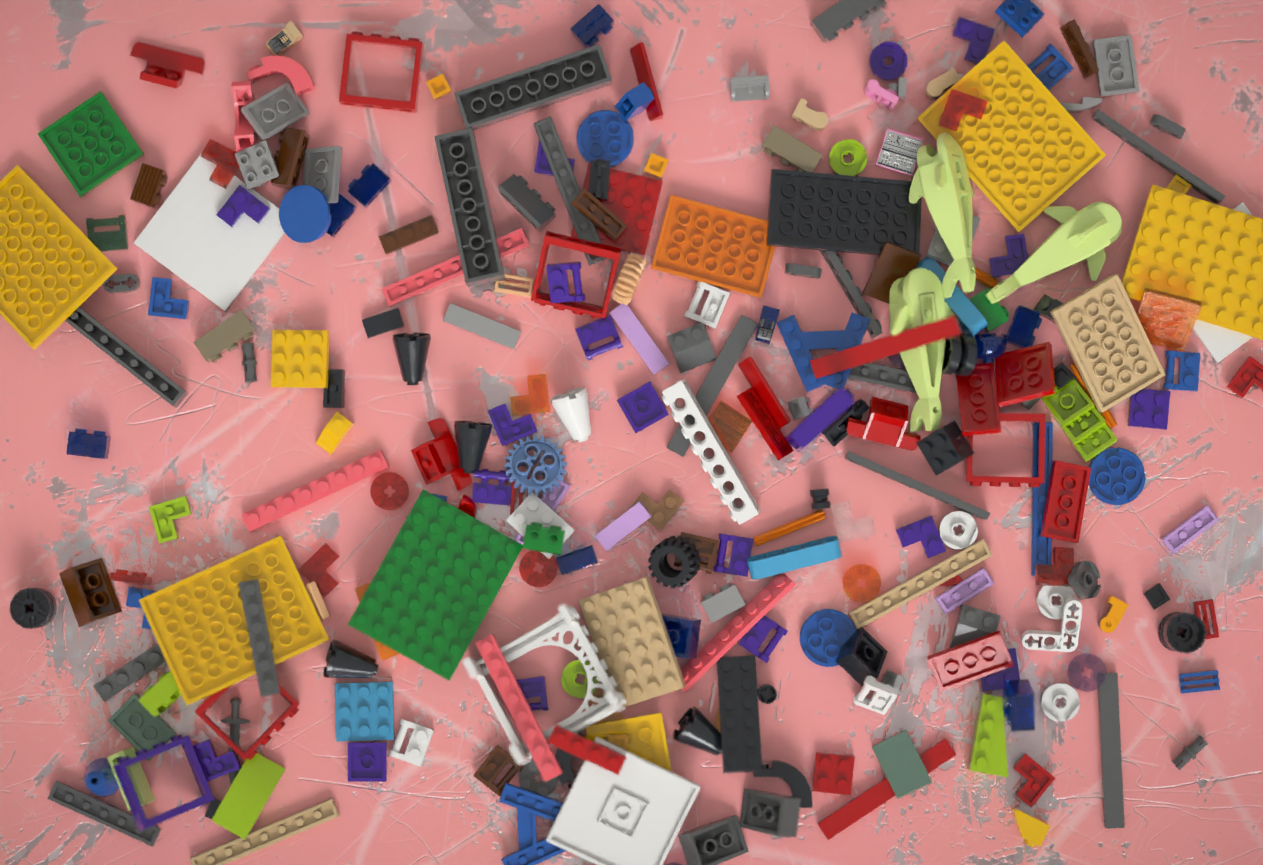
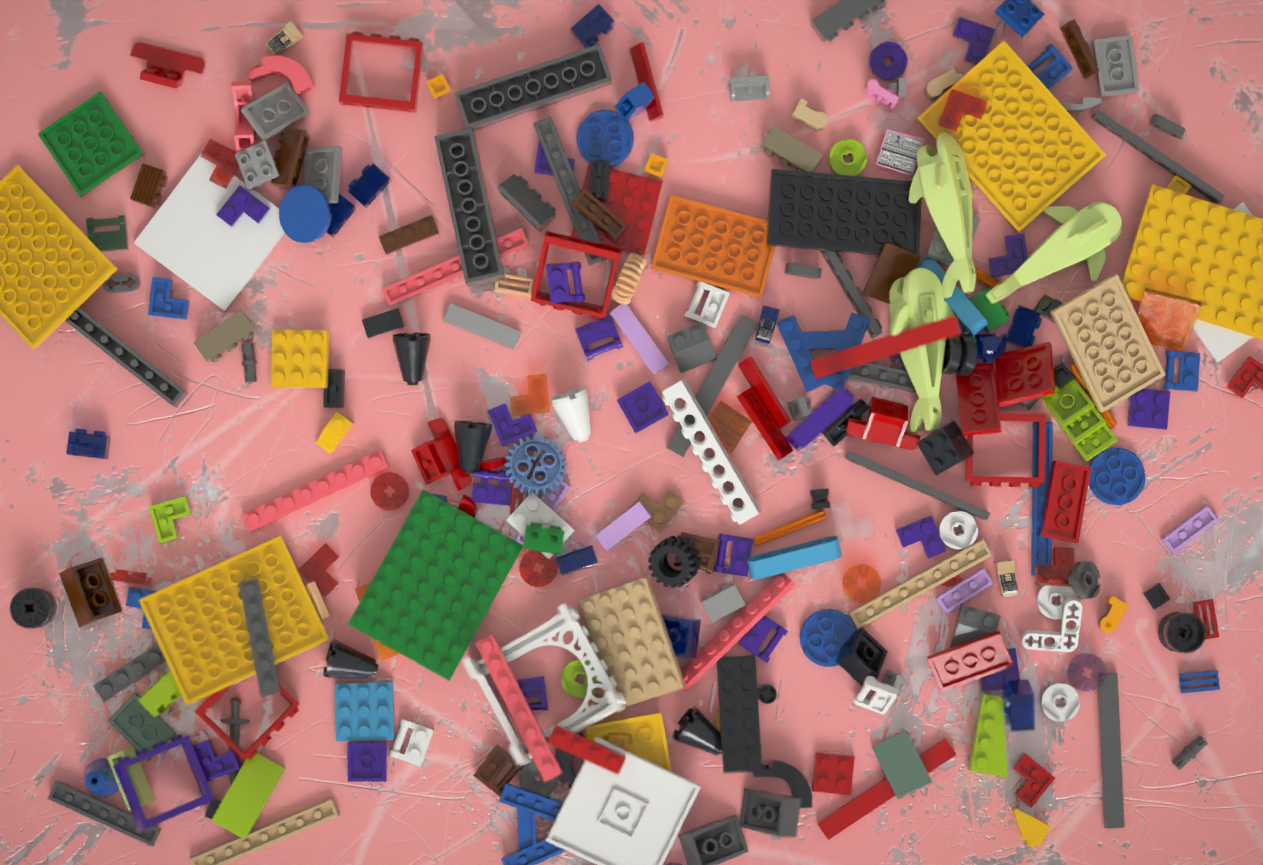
none -> red tile [480,457,506,470]
none -> leg [994,560,1018,598]

